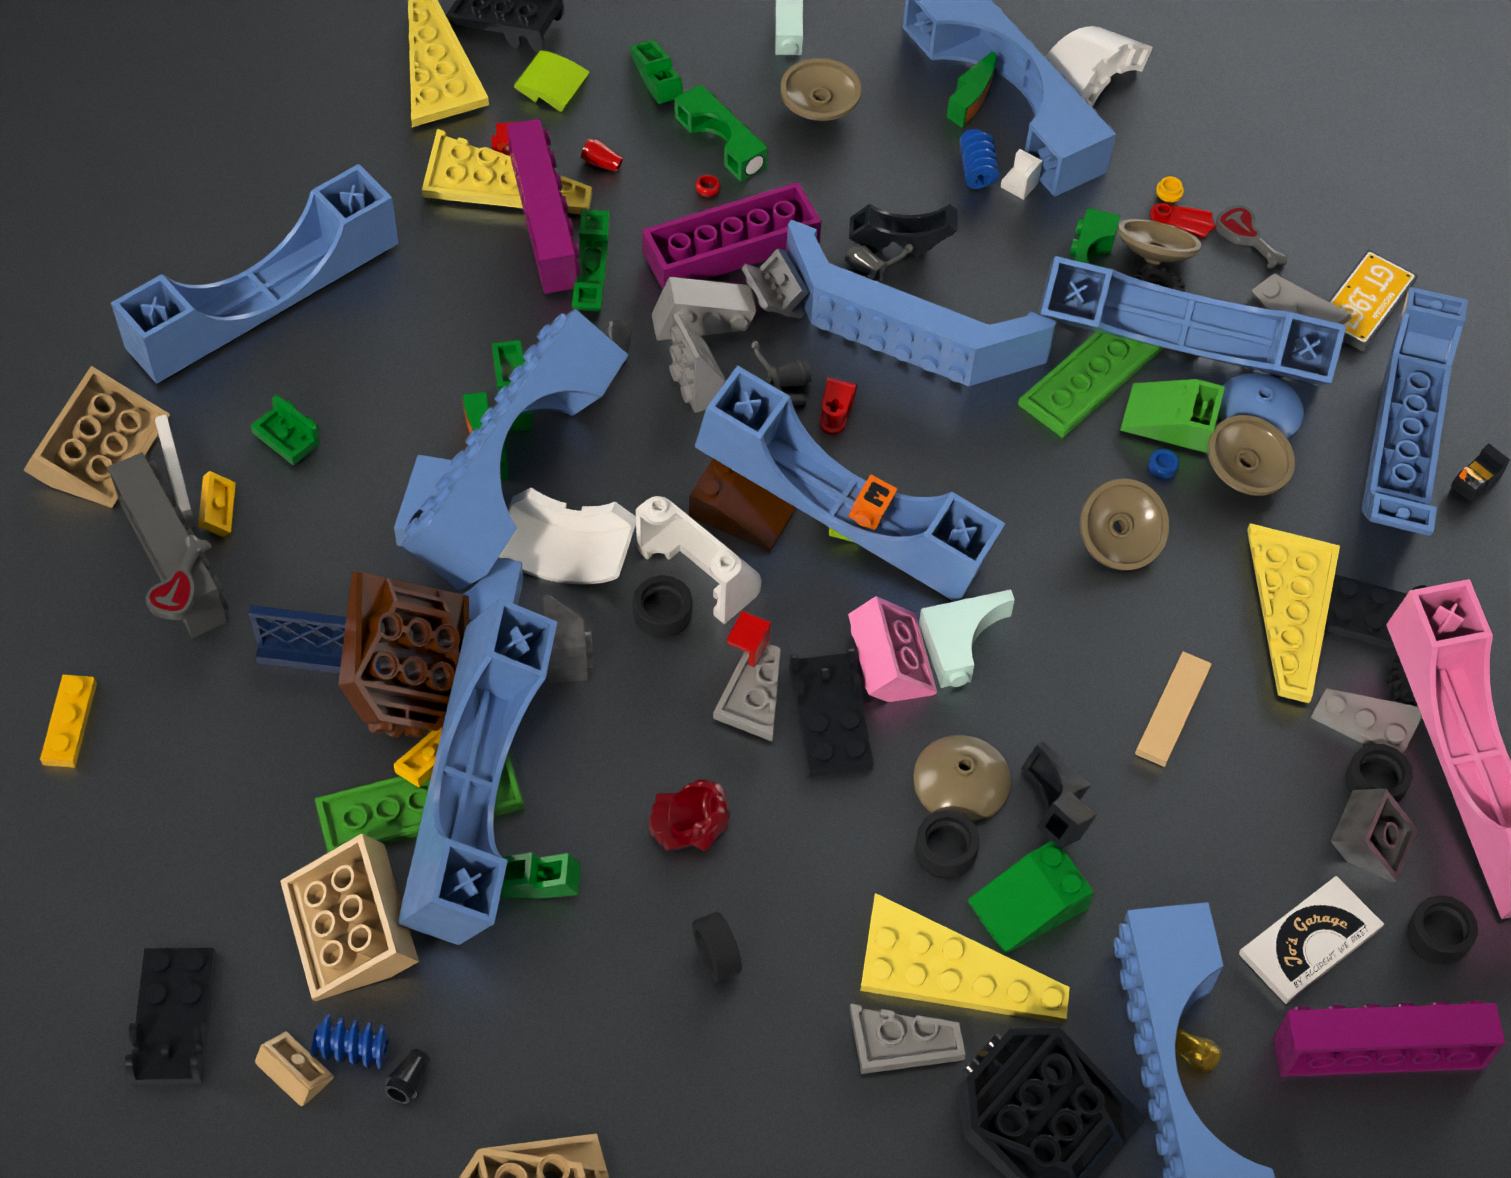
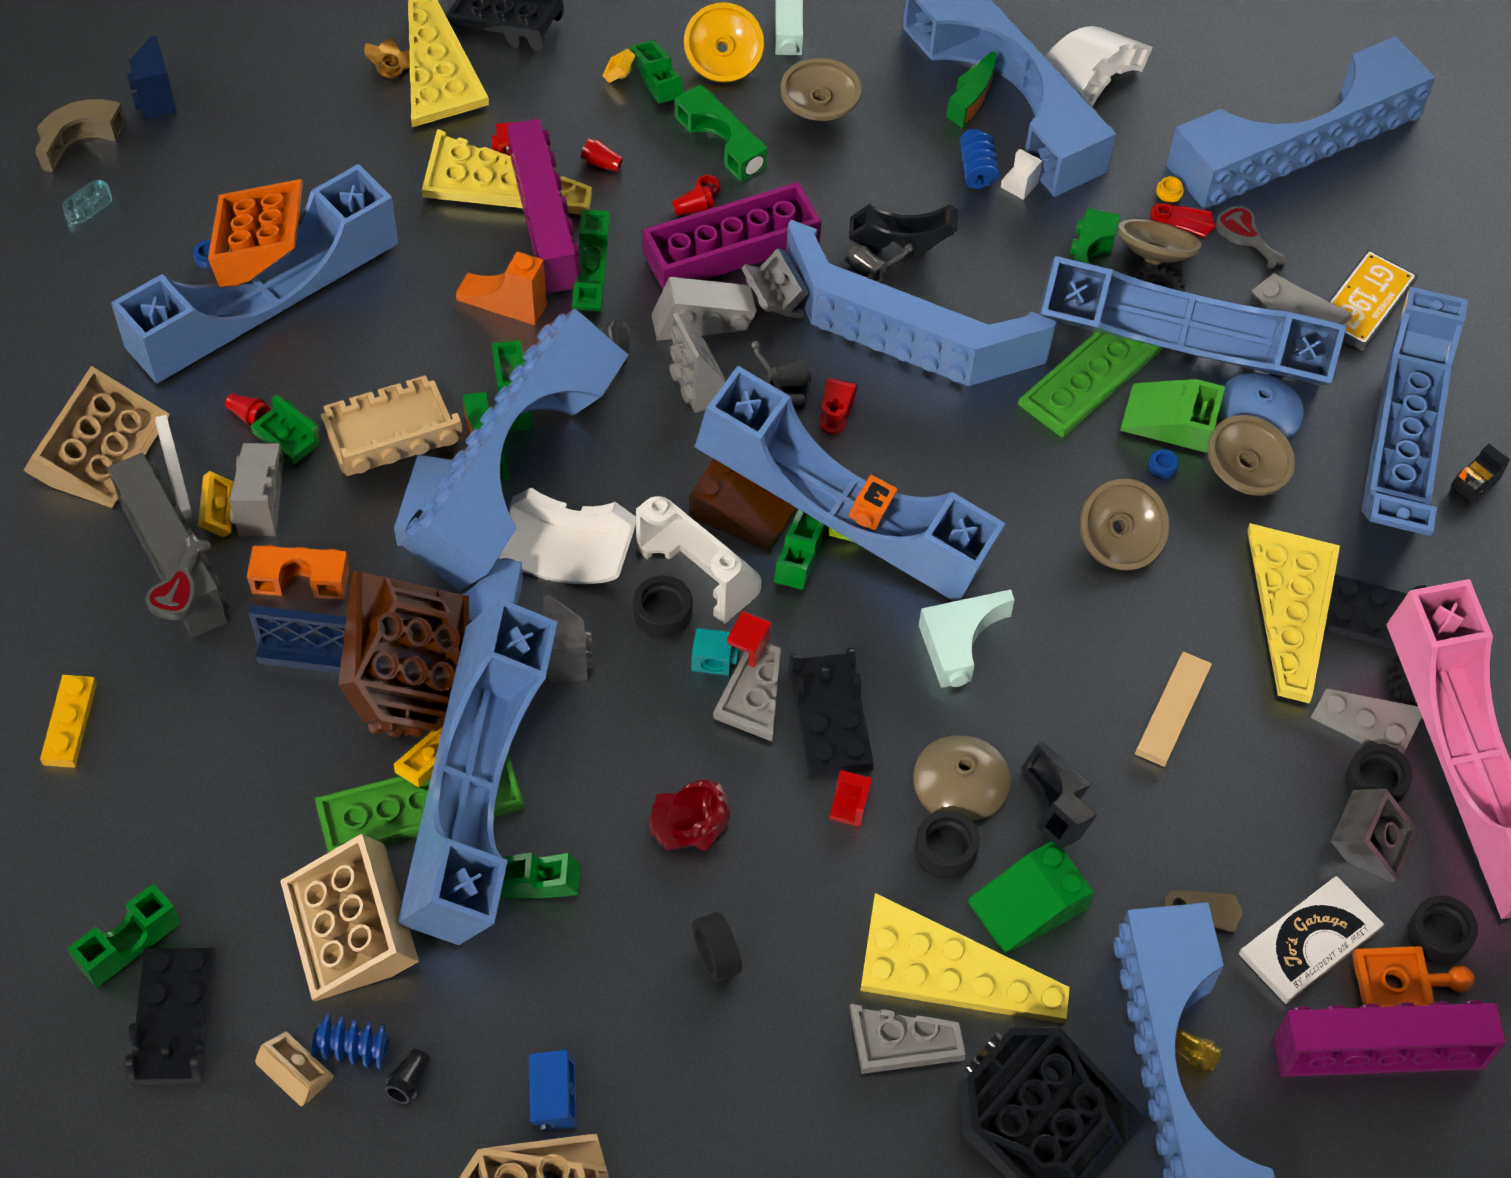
lime slope [514,50,590,112] -> none
bright pink slope [848,596,937,702] -> none
none -> dark tan arch [36,99,126,172]
none -> clear light blue beam [62,180,112,224]
none -> green arch [67,883,181,989]
none -> dark blue slope [126,35,177,120]
none -> blue tile [193,240,211,268]
none -> orange slope [208,179,303,287]
none -> red cone [225,393,270,427]
none -> light grey wedge [229,443,284,536]
none -> orange arch [247,545,350,600]
none -> tan hinge [320,375,463,476]
none -> pearl gold plate [364,38,410,78]
none -> orange arch [456,251,547,325]
none -> blue hinge [529,1049,577,1131]
none -> yellow plate [602,48,635,83]
none -> red cone [672,185,715,216]
none -> yellow dish [684,2,764,83]
none -> teal brick [691,628,739,676]
none -> green slope [773,510,826,590]
none -> red panel [829,770,872,827]
none -> dark tan piece [1164,890,1243,933]
none -> medium blue arch [1166,36,1435,209]
none -> orange plate [1352,946,1475,1007]

